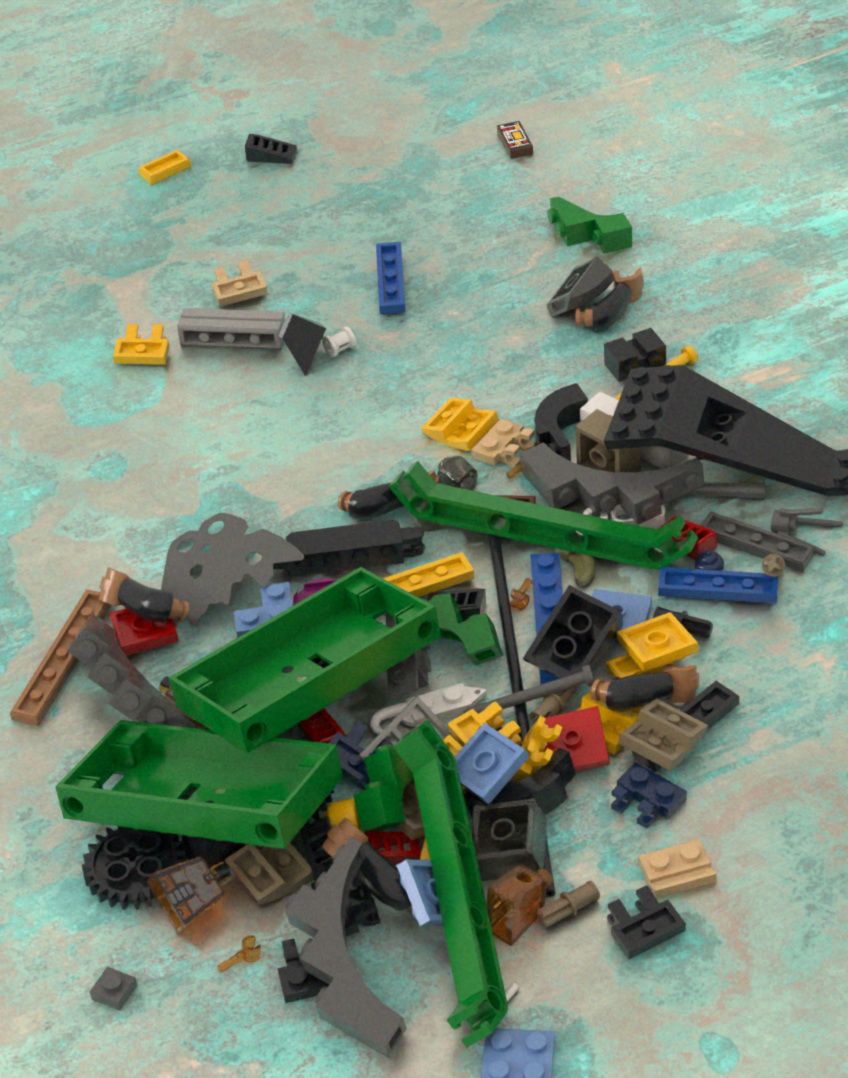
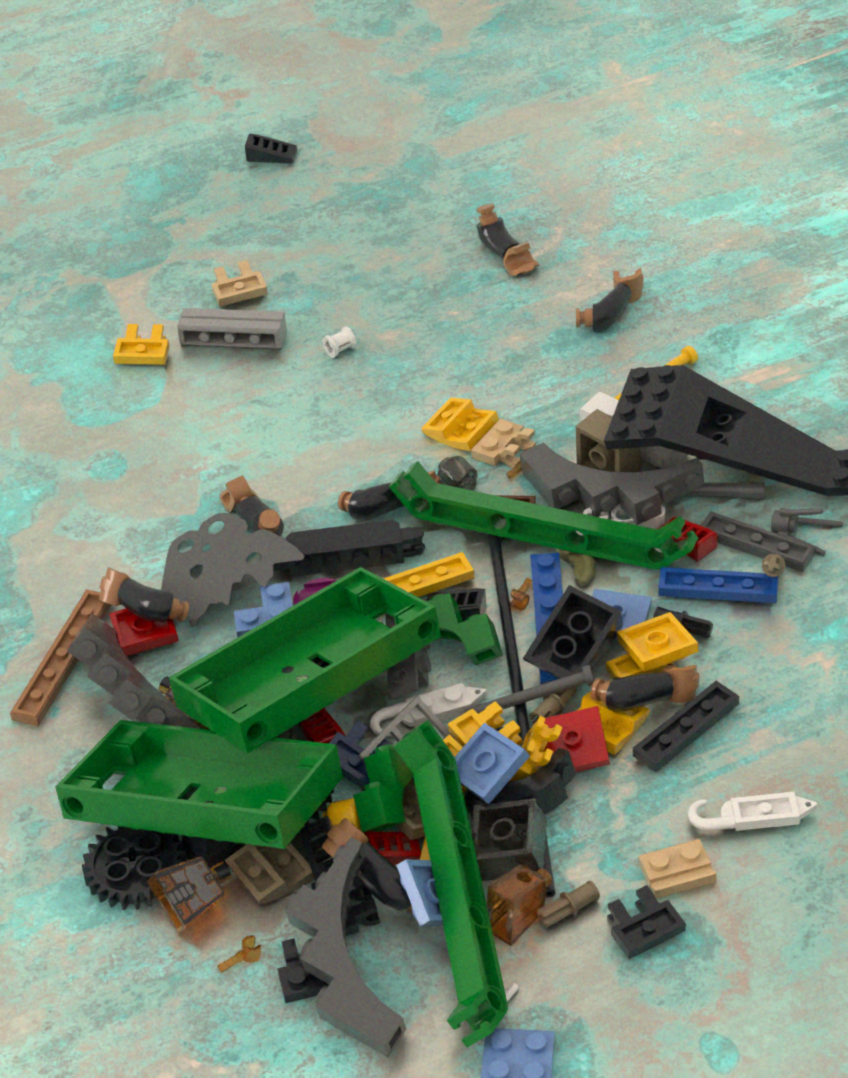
dark grey plate [90,966,137,1011] -> none
yellow tile [138,150,191,185] -> none
black slope [279,312,326,377] -> none
blue plate [376,242,405,314] -> none
tile [497,121,533,158] -> none
black arch [534,383,588,461] -> none
green arch [547,197,632,254] -> none
dark grey slope [547,257,615,317] -> none
black brick [604,328,666,382] -> none
dark blue plate [611,762,687,829] -> none
dark tan slope [618,698,708,771] -> none
dark blue plate [695,550,724,571] -> none
none -> piece [220,475,284,537]
none -> piece [476,204,540,276]
none -> white plate [688,792,817,831]

